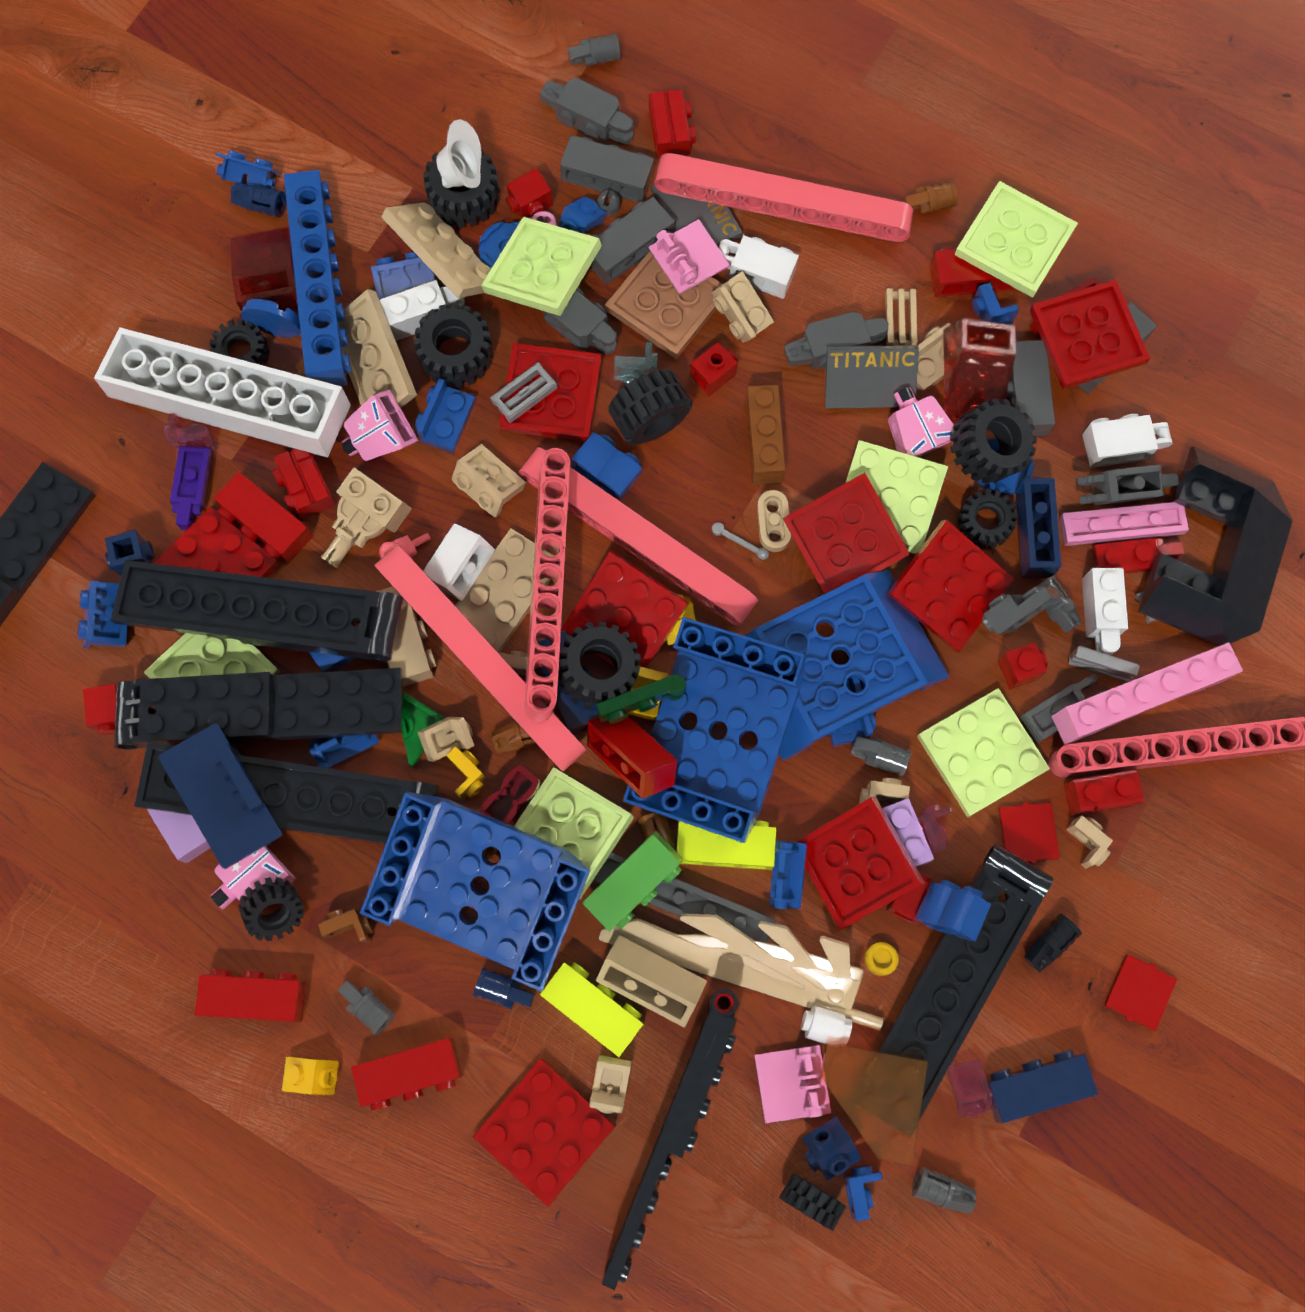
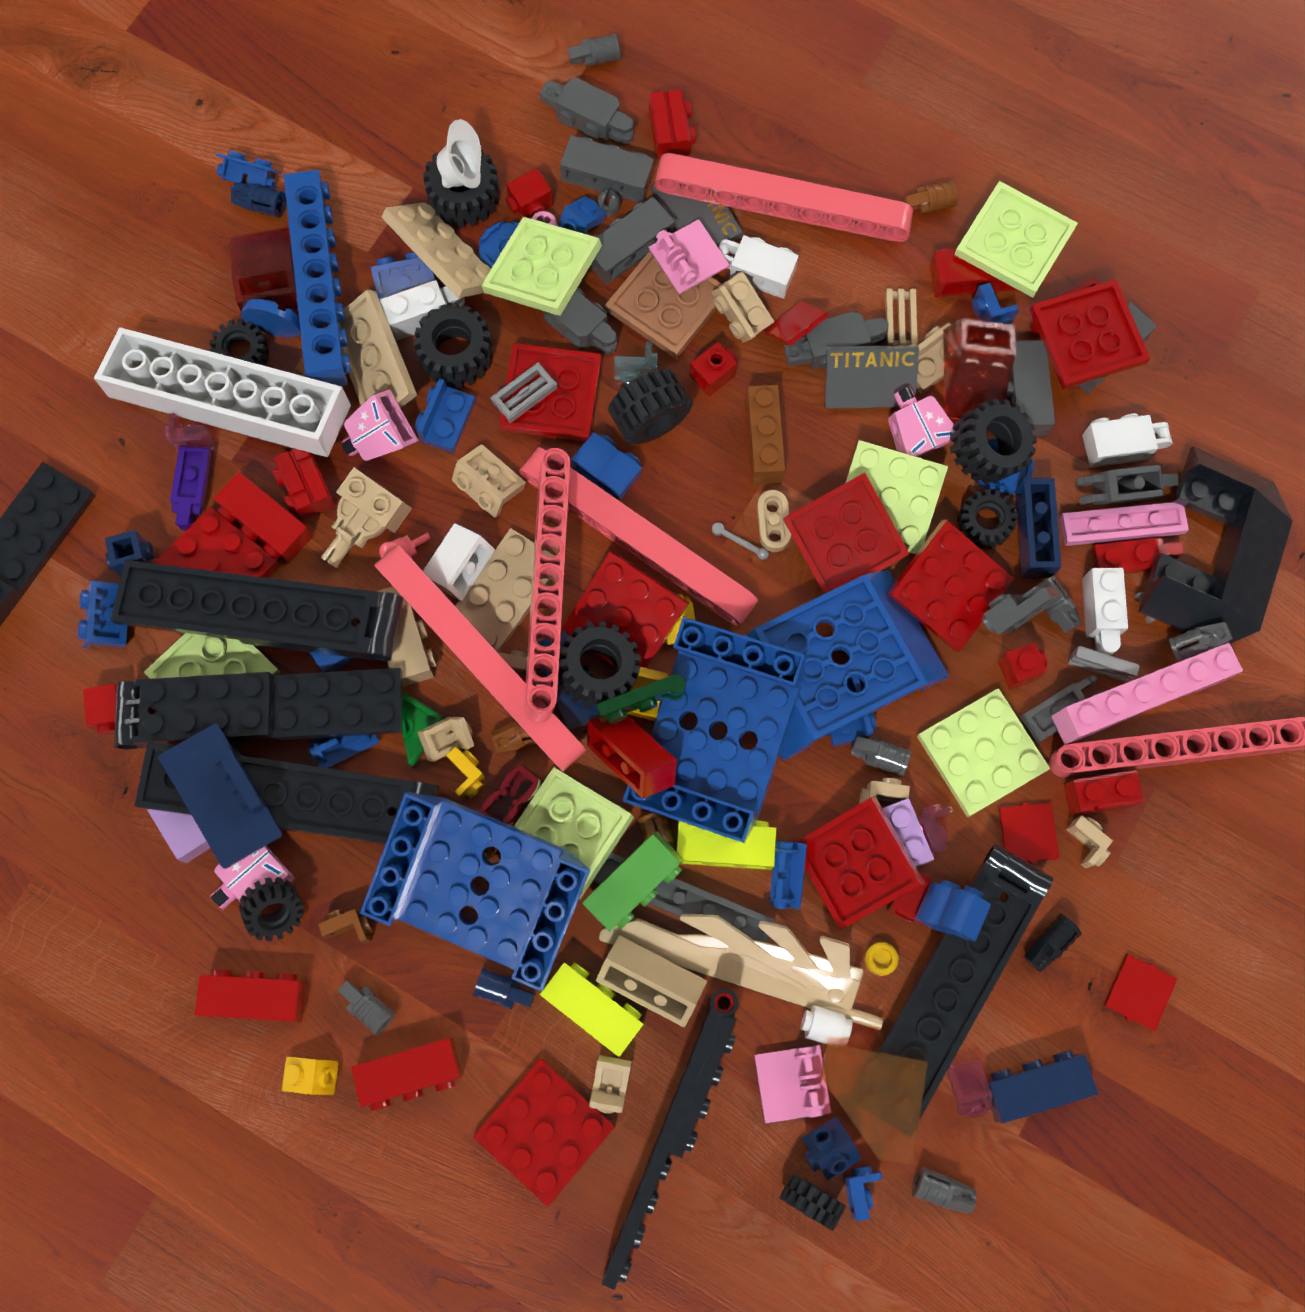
none -> red piece [764,301,829,346]
none -> dark grey hinge [1169,622,1233,662]

